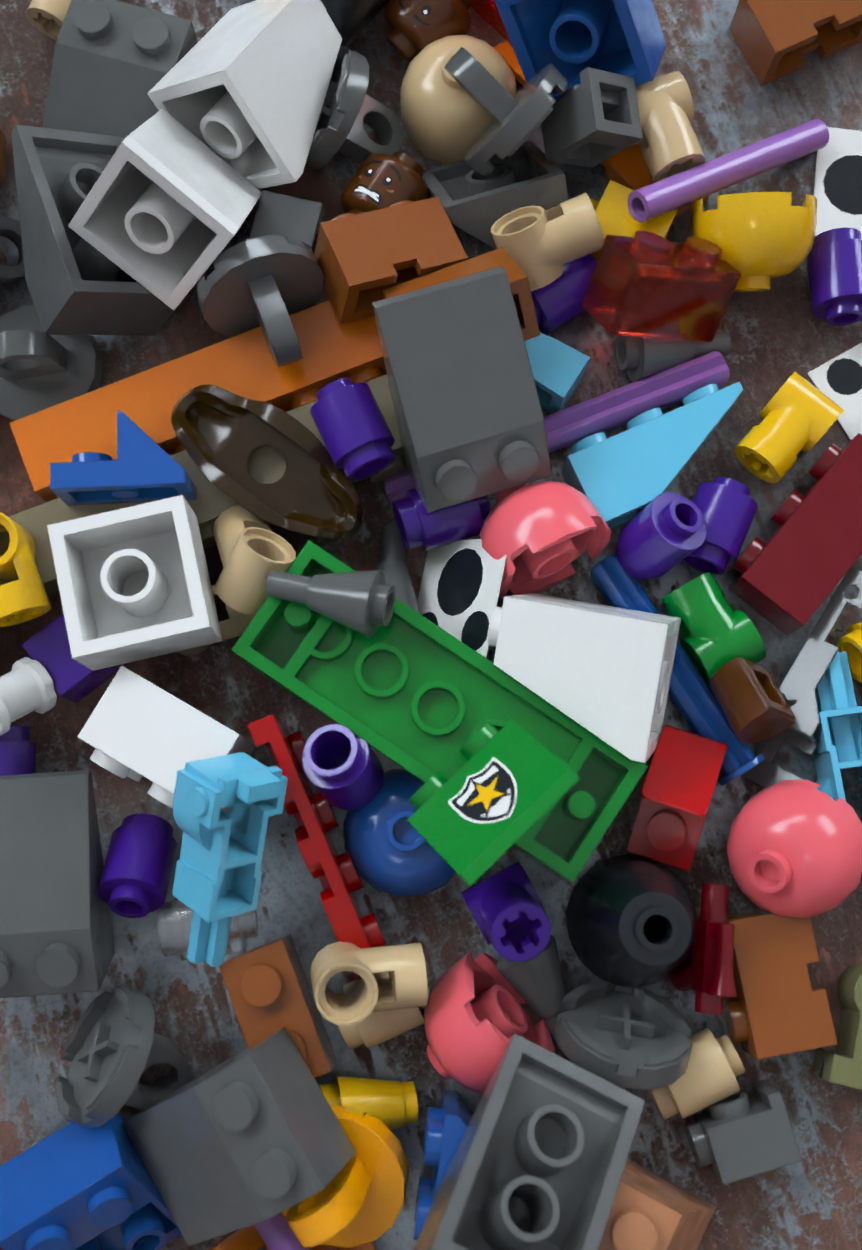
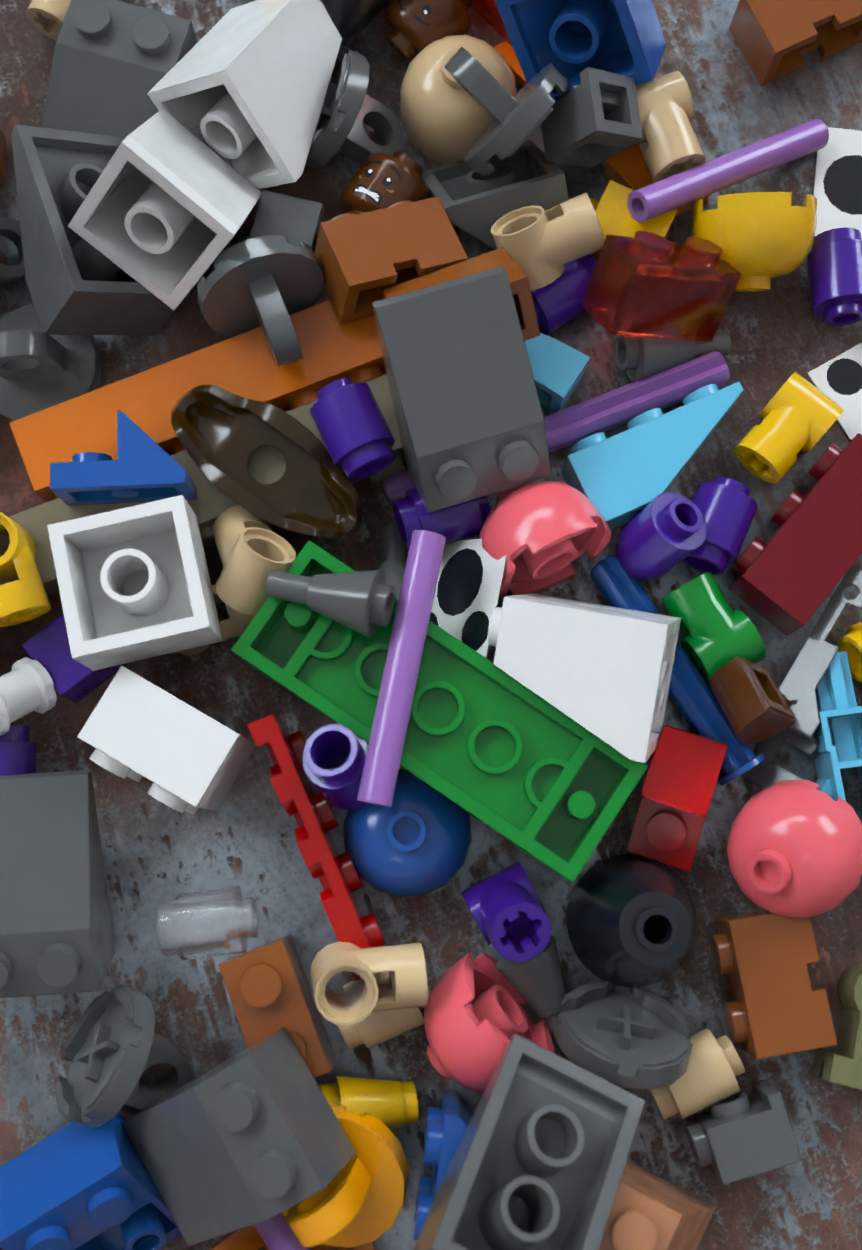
dark purple brick [98,813,177,918] -> none
medium azure piece [172,752,288,967] -> none
green slope [407,719,581,887] -> none
dark red piece [671,883,737,1014] -> none
none -> medium lavender piece [357,530,446,807]

